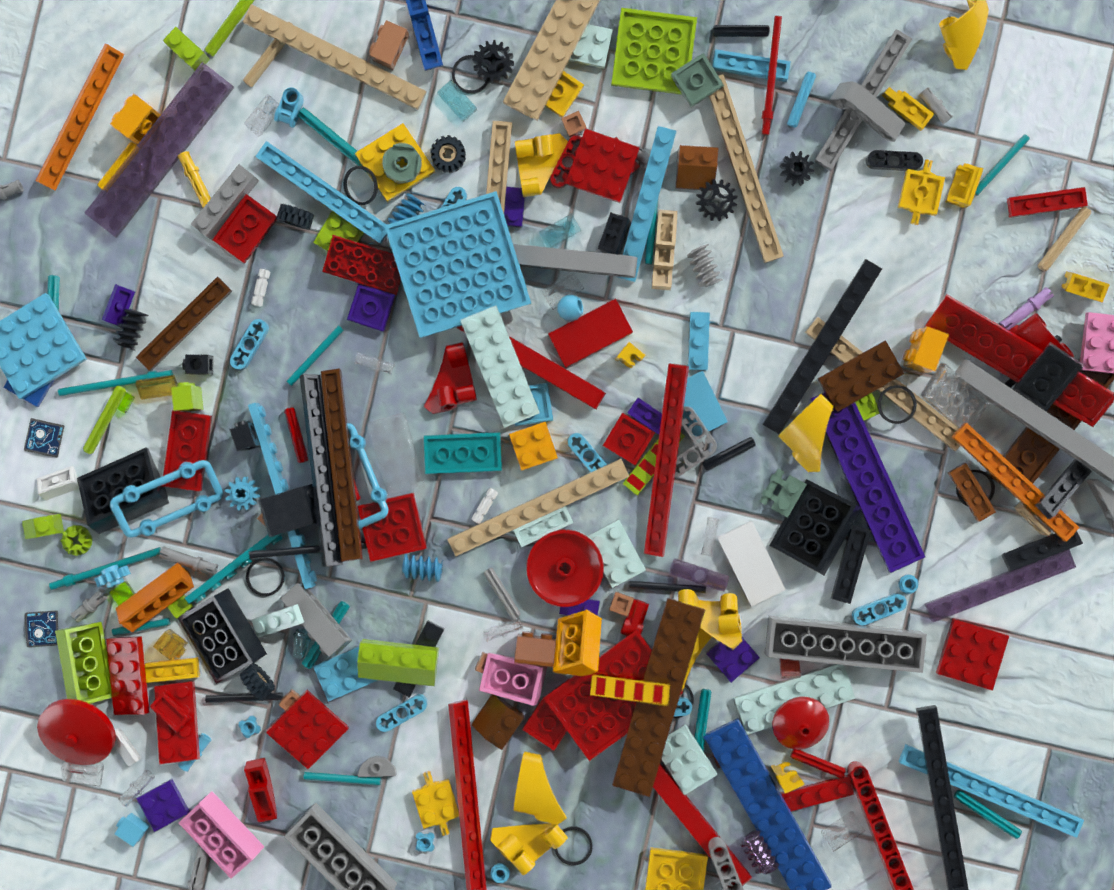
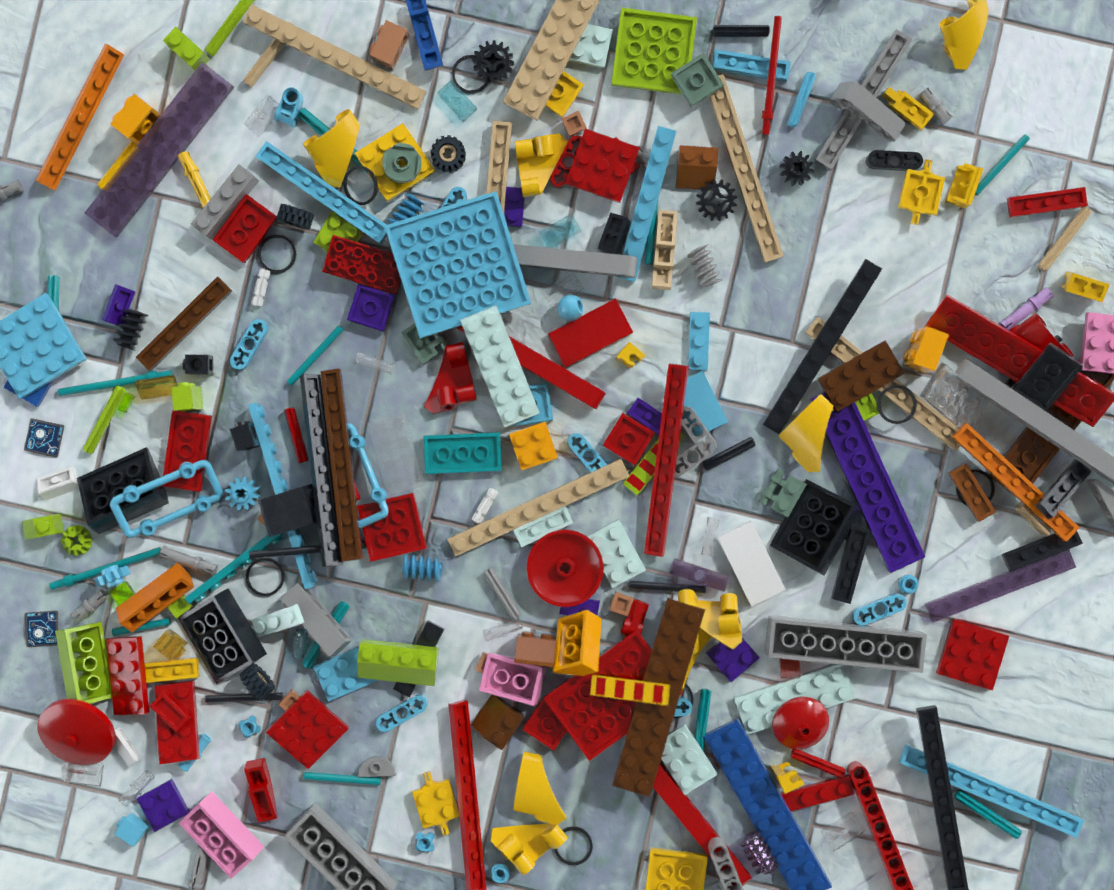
none -> black piece [258,234,297,273]
none -> yellow panel [303,109,360,187]
none -> sand green plate [401,323,448,365]

